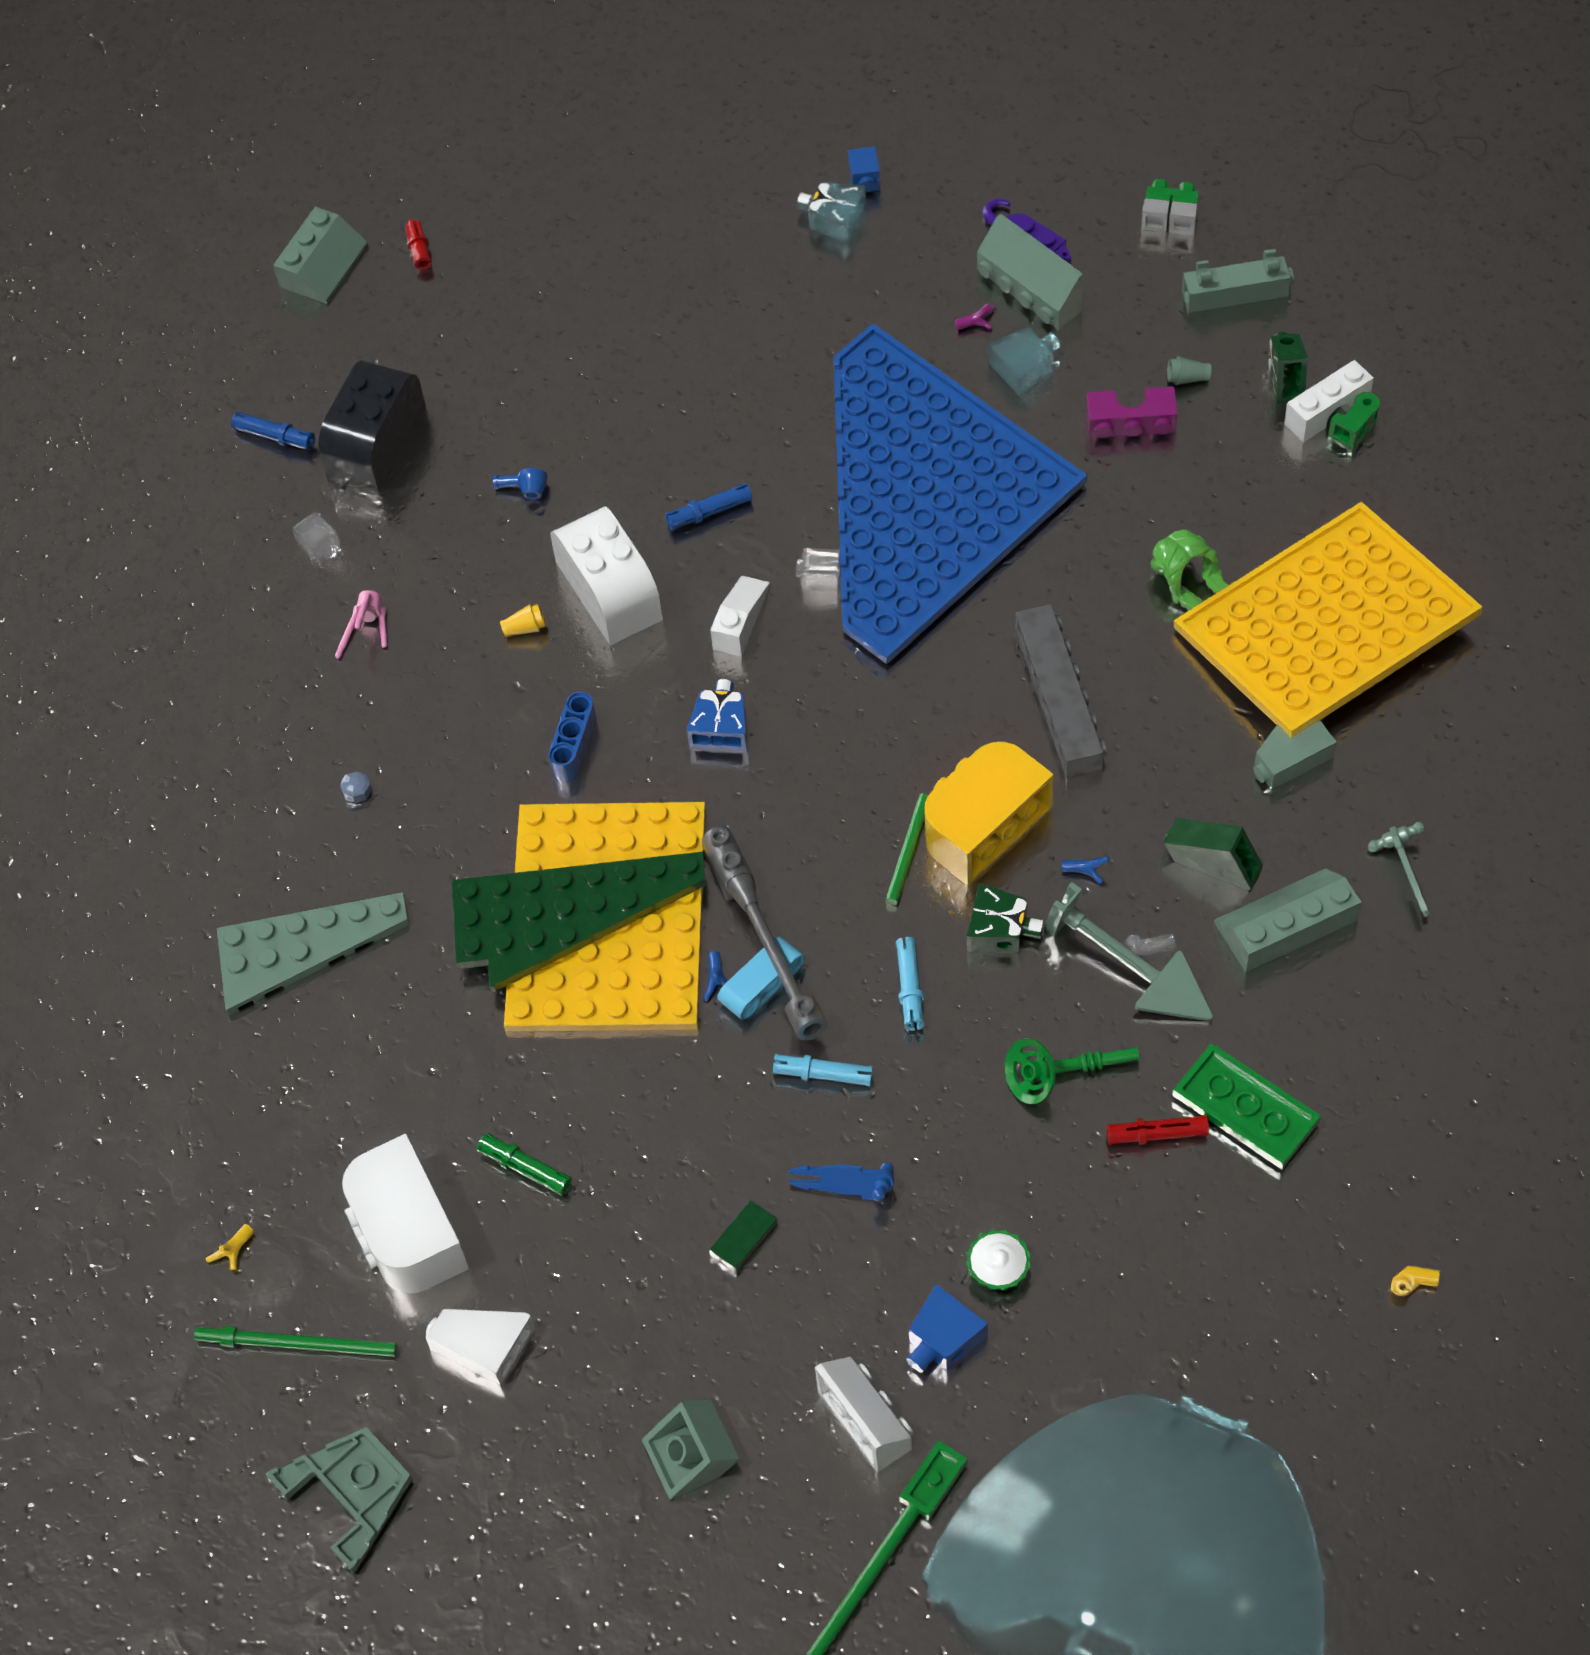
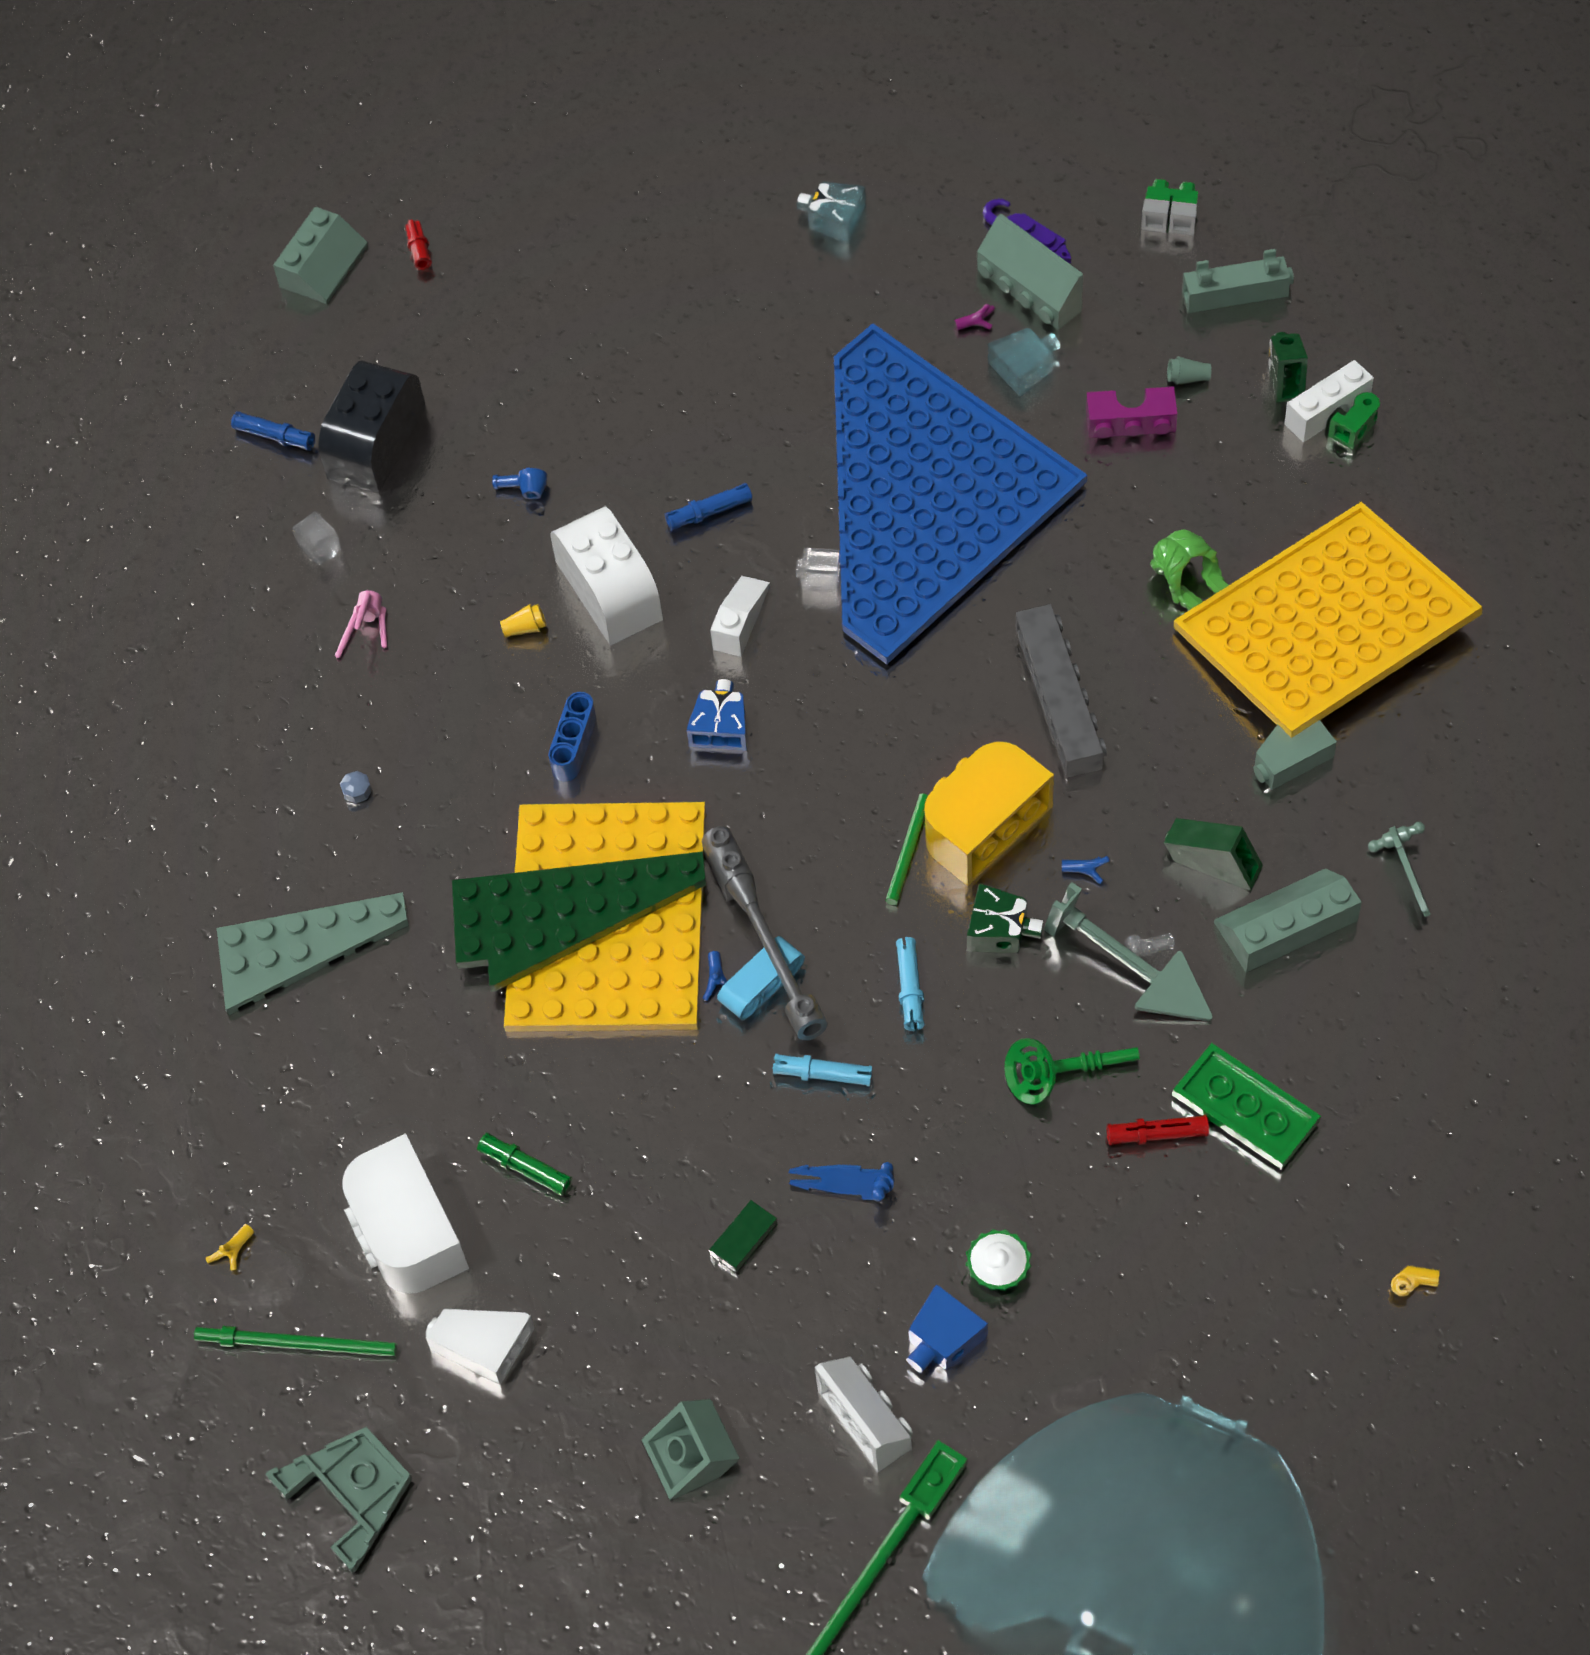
blue brick [848,146,881,194] -> none

